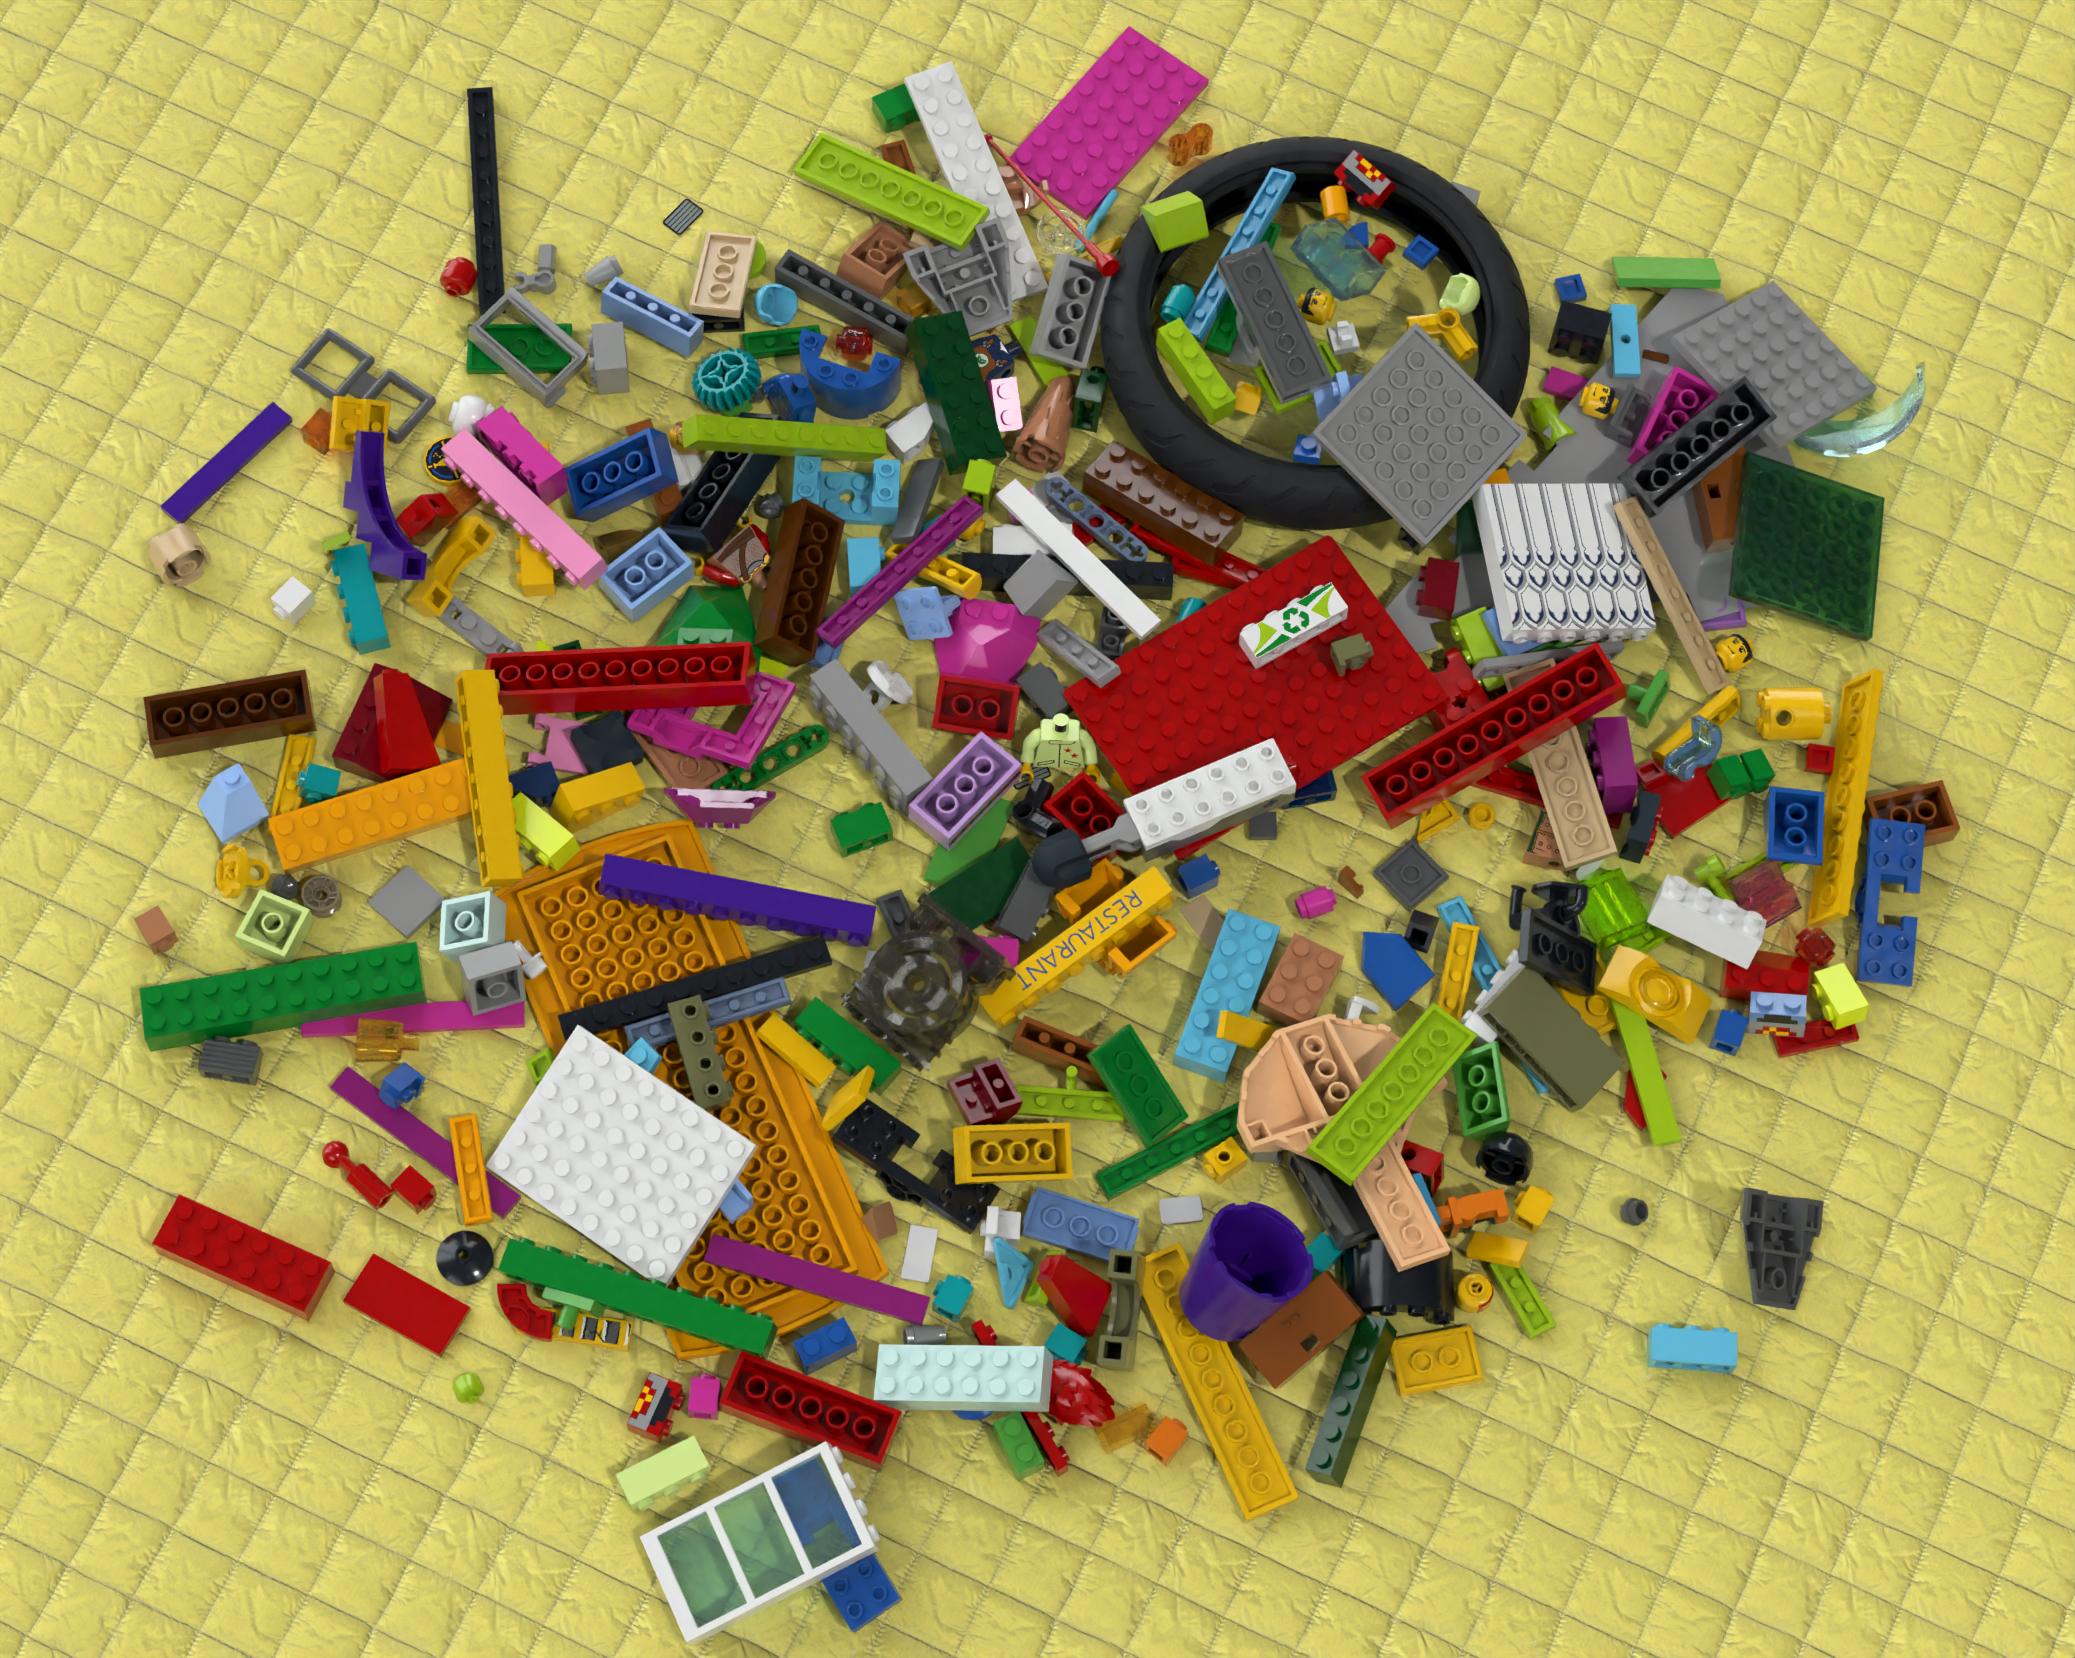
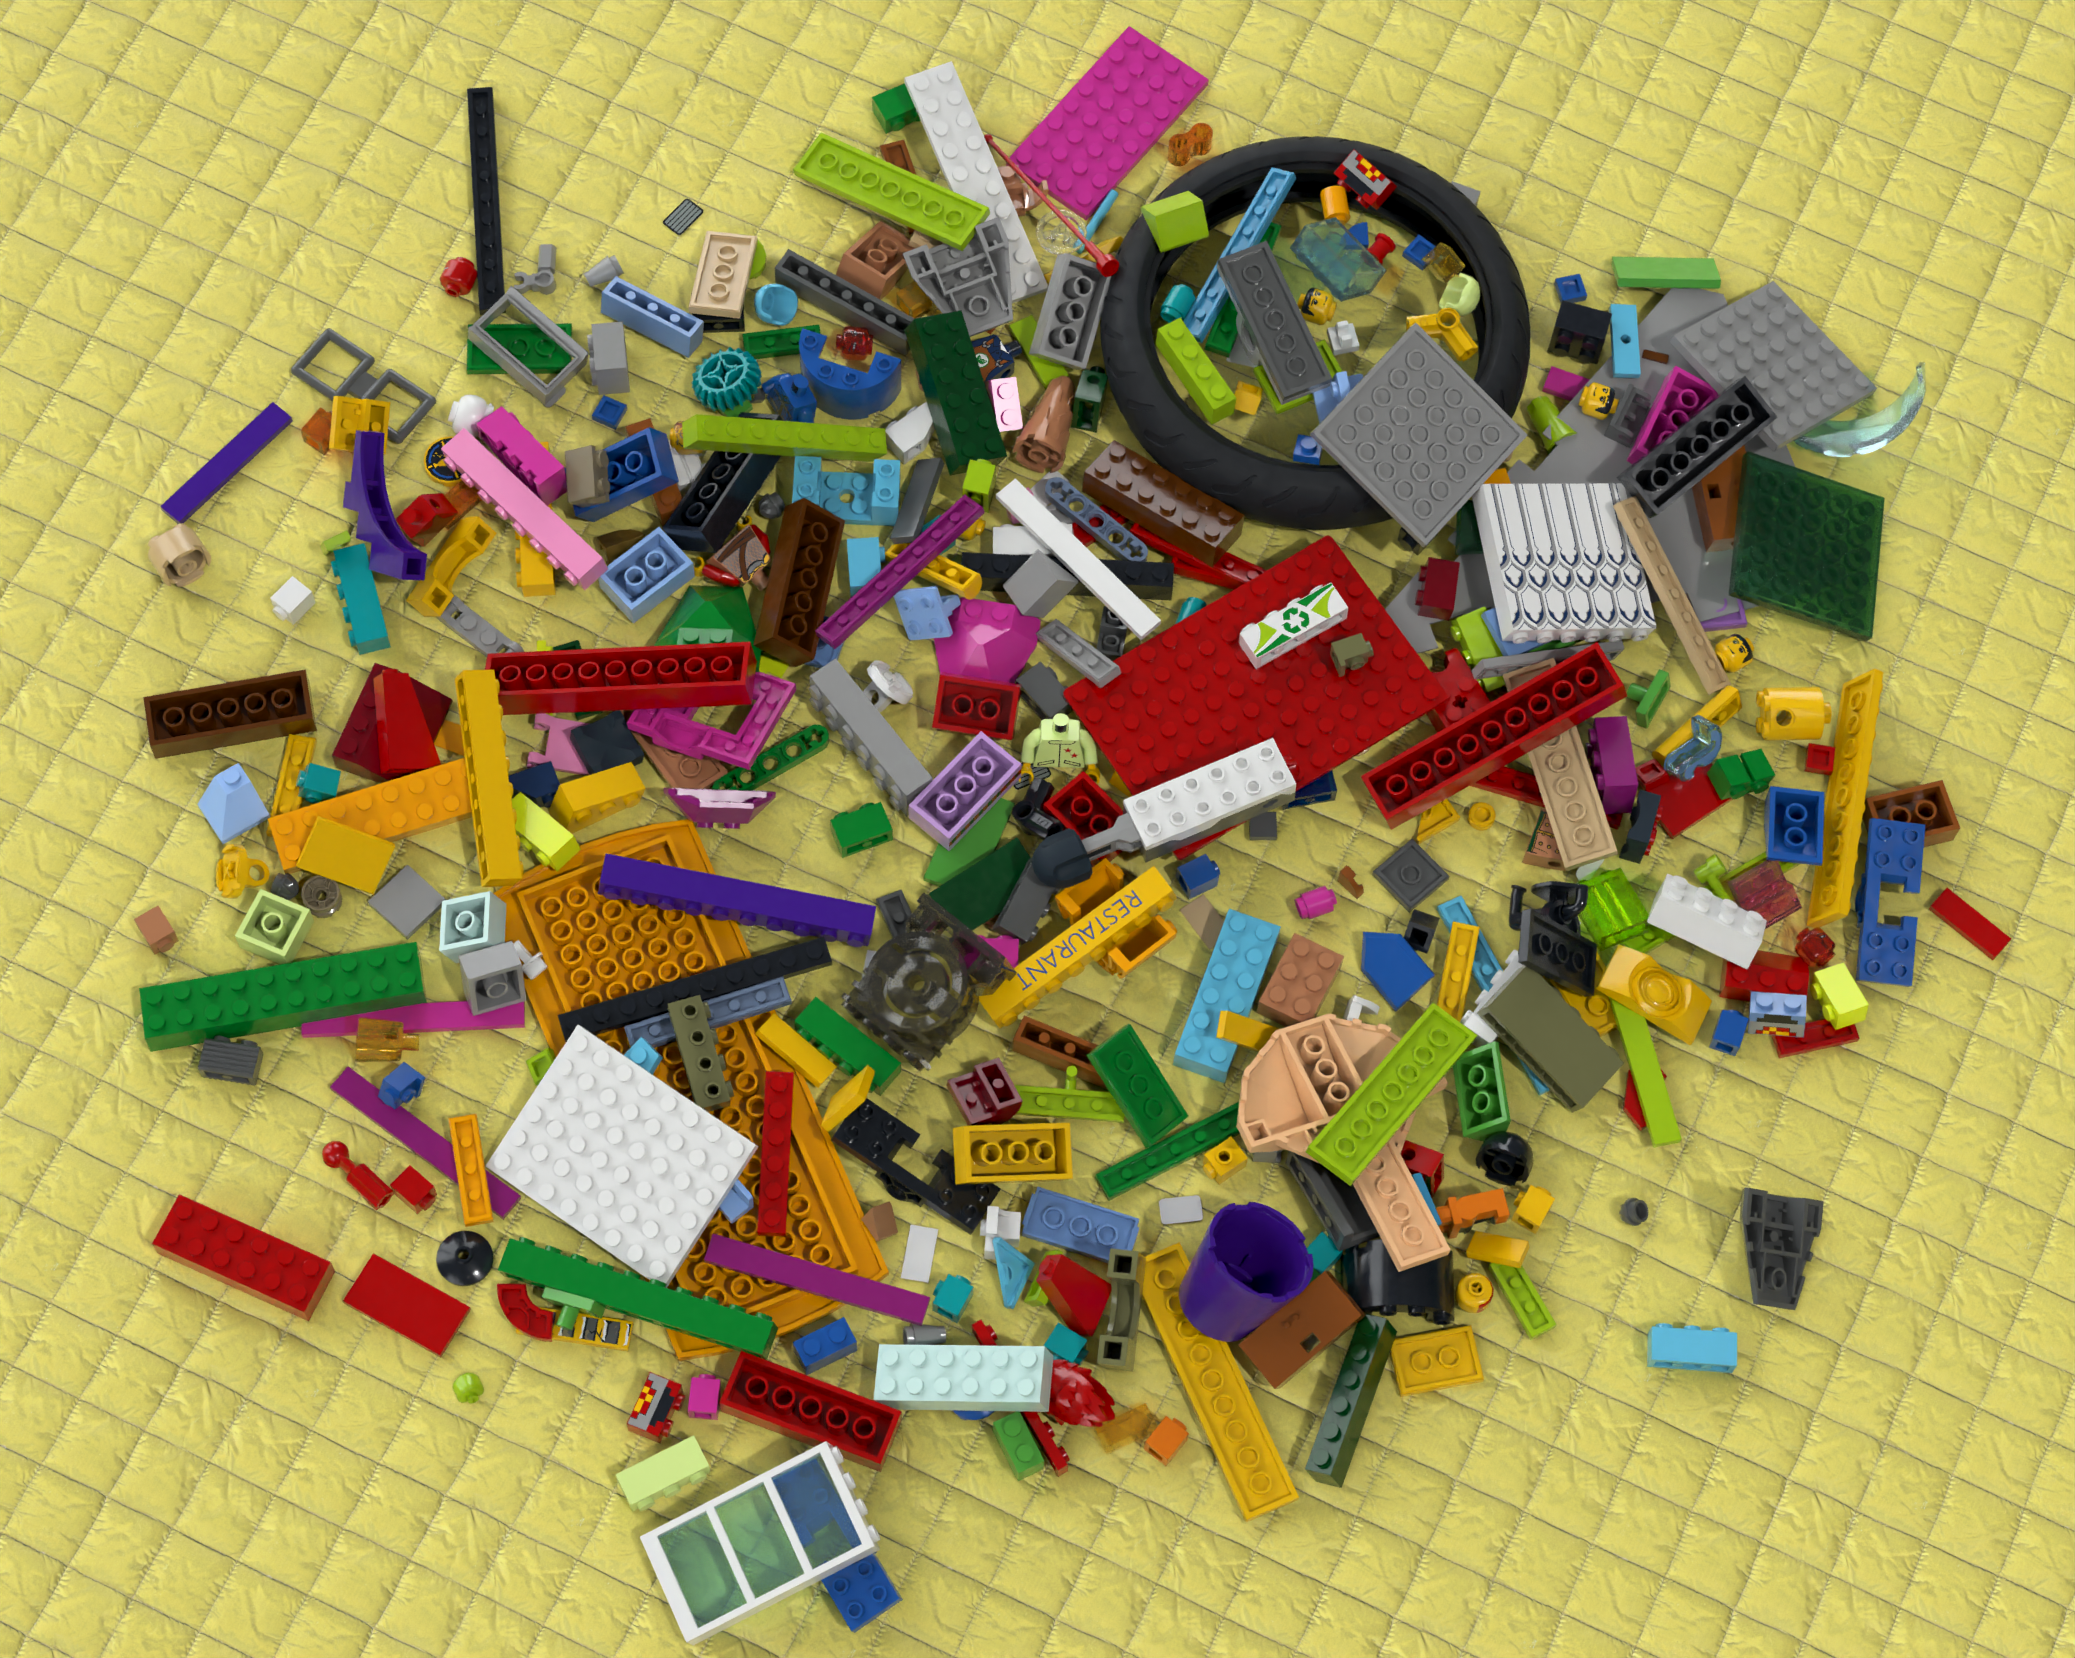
none -> yellow tile [296,816,395,894]
none -> dark tan brick [565,445,610,508]
none -> blue tile [592,395,627,430]
none -> red plate [757,1071,794,1237]
none -> clear yellow brick [1421,242,1465,283]
none -> red tile [1929,888,2011,960]

